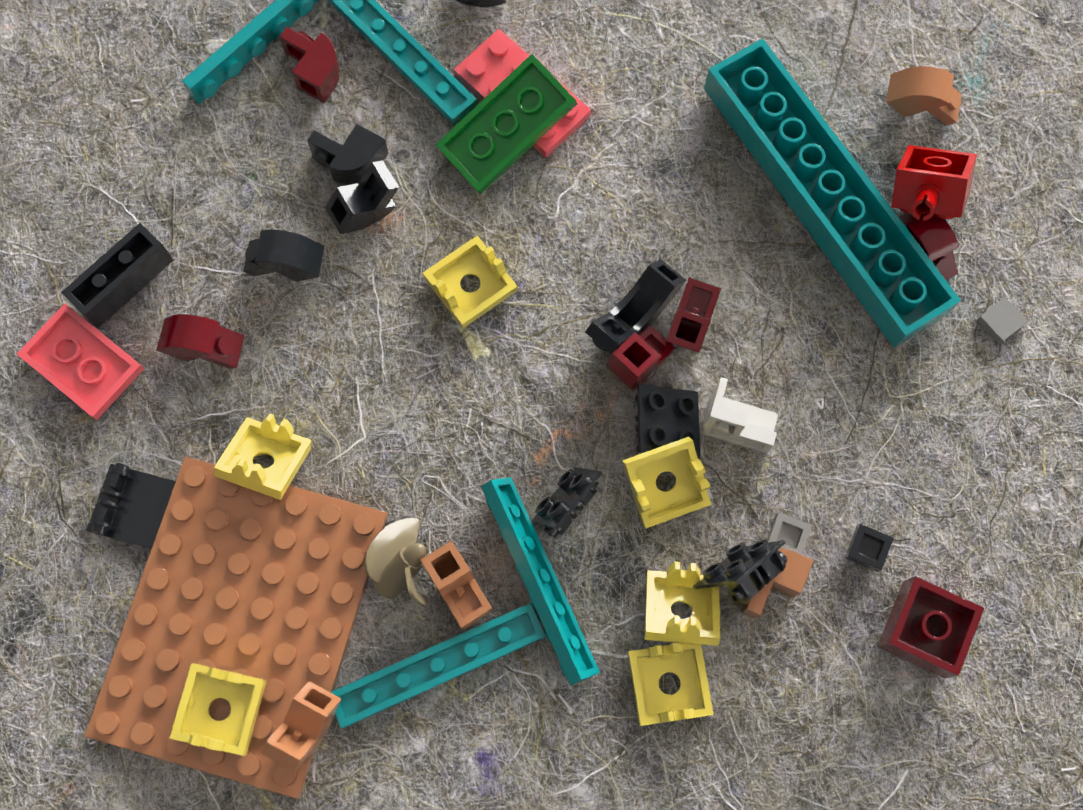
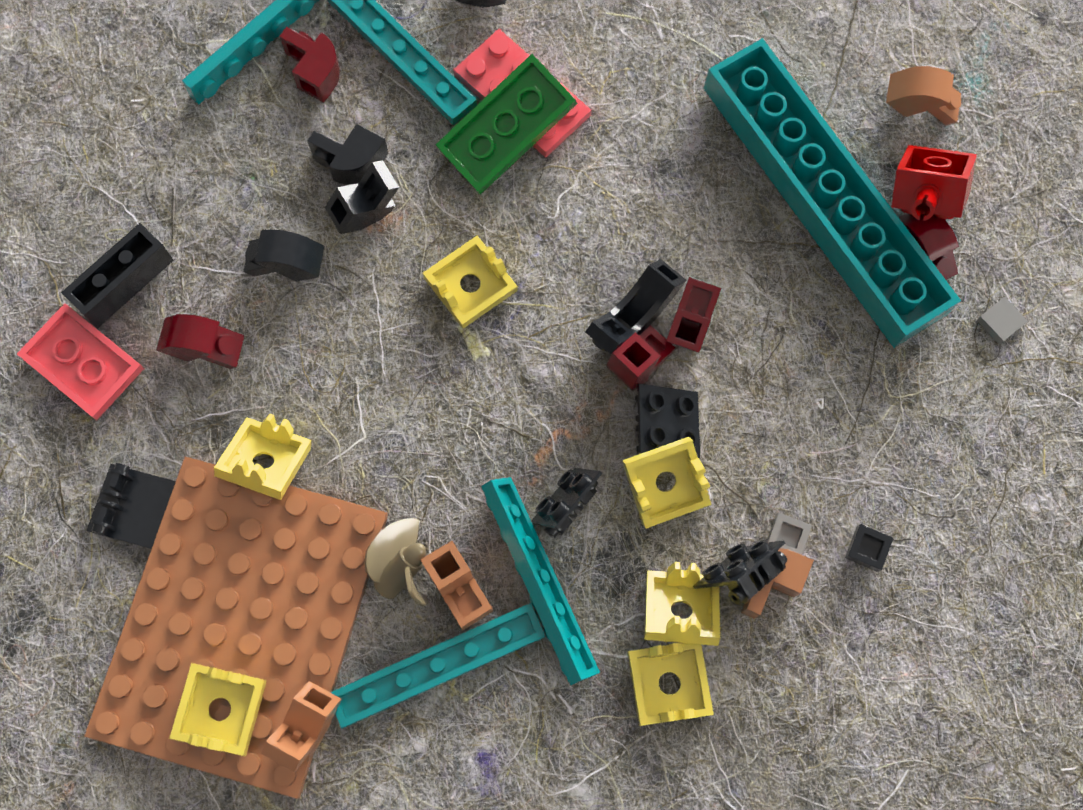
white panel [700,377,778,454] -> none
dark red brick [877,576,984,678] -> none

